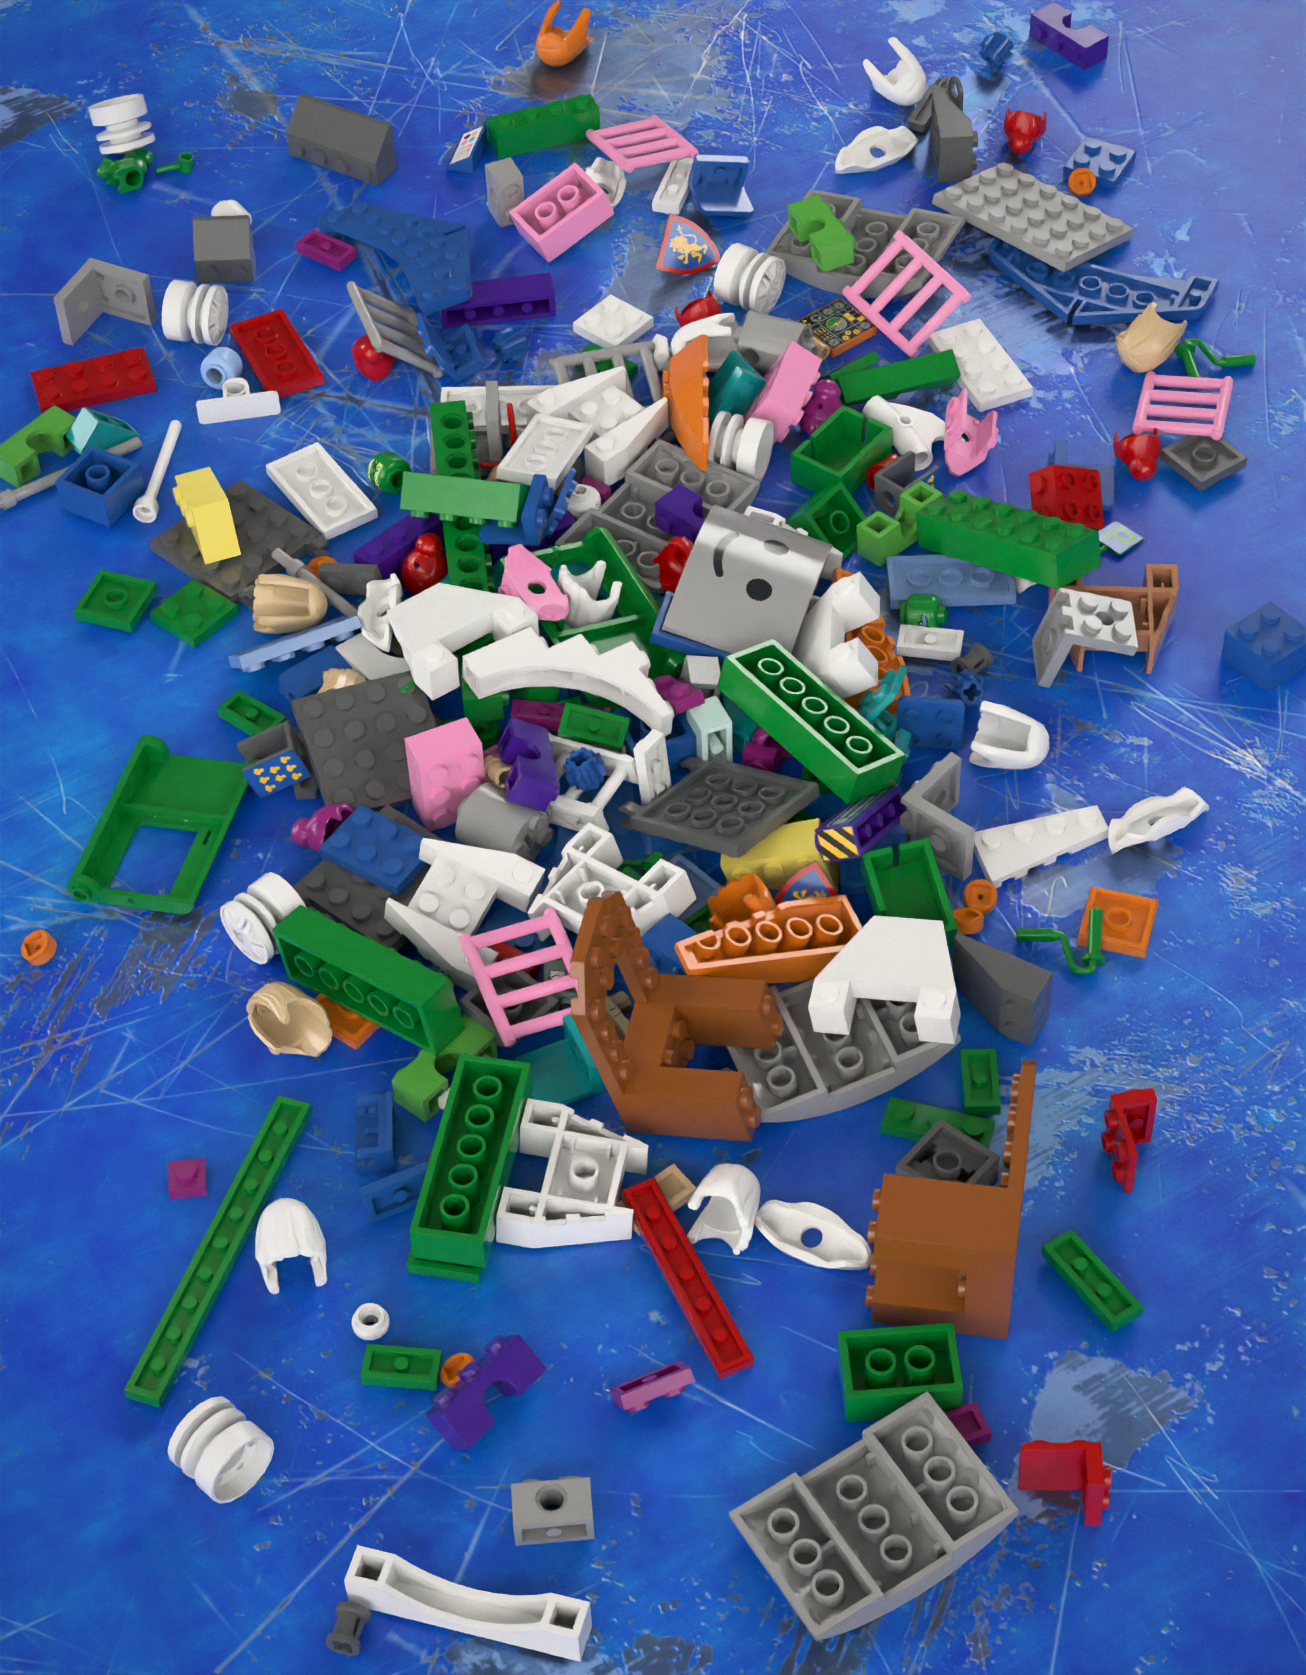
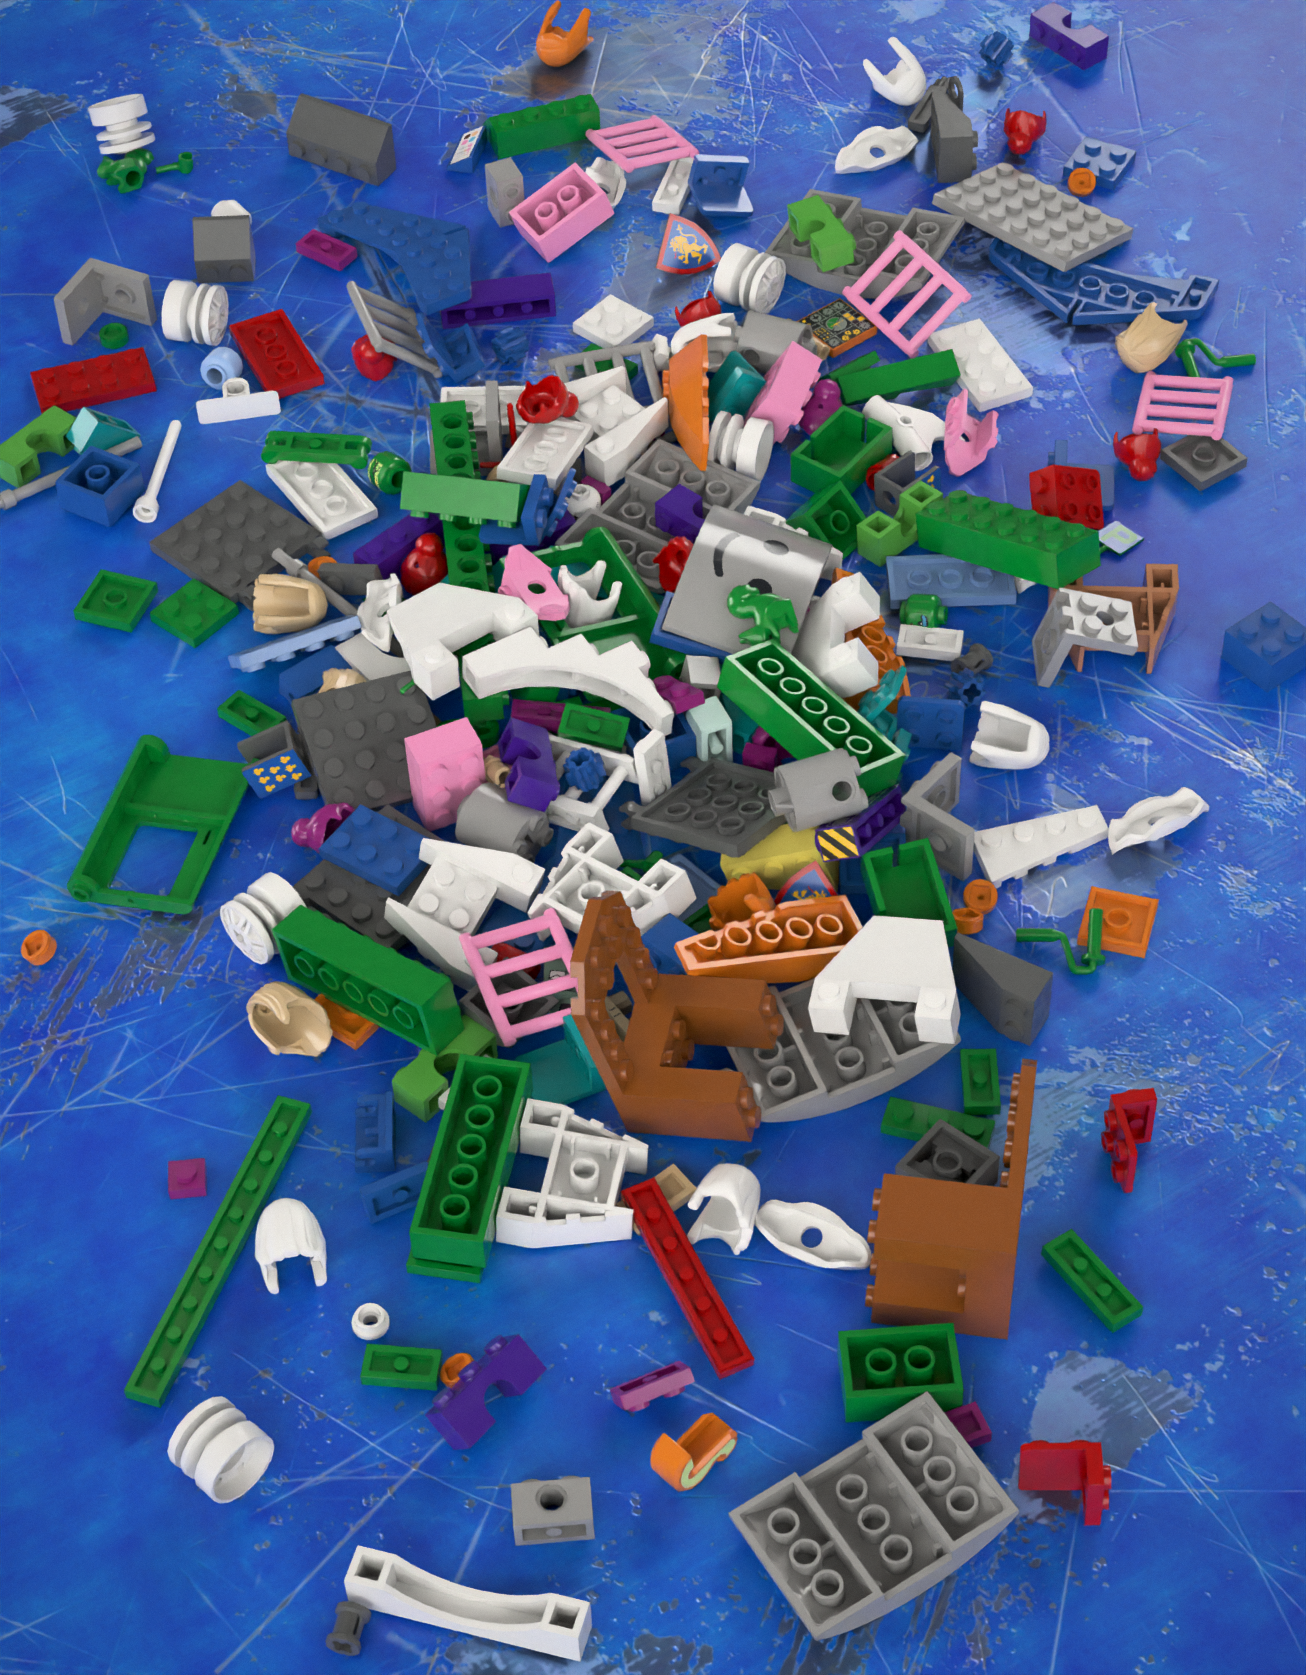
light yellow wedge [172,467,241,564] -> none
none -> green tile [99,323,129,349]
none -> green plate [261,431,372,469]
none -> red piece [515,375,579,424]
none -> orange animal [650,1413,738,1492]
none -> green animal [727,584,799,647]
none -> light grey cylinder [768,748,869,832]

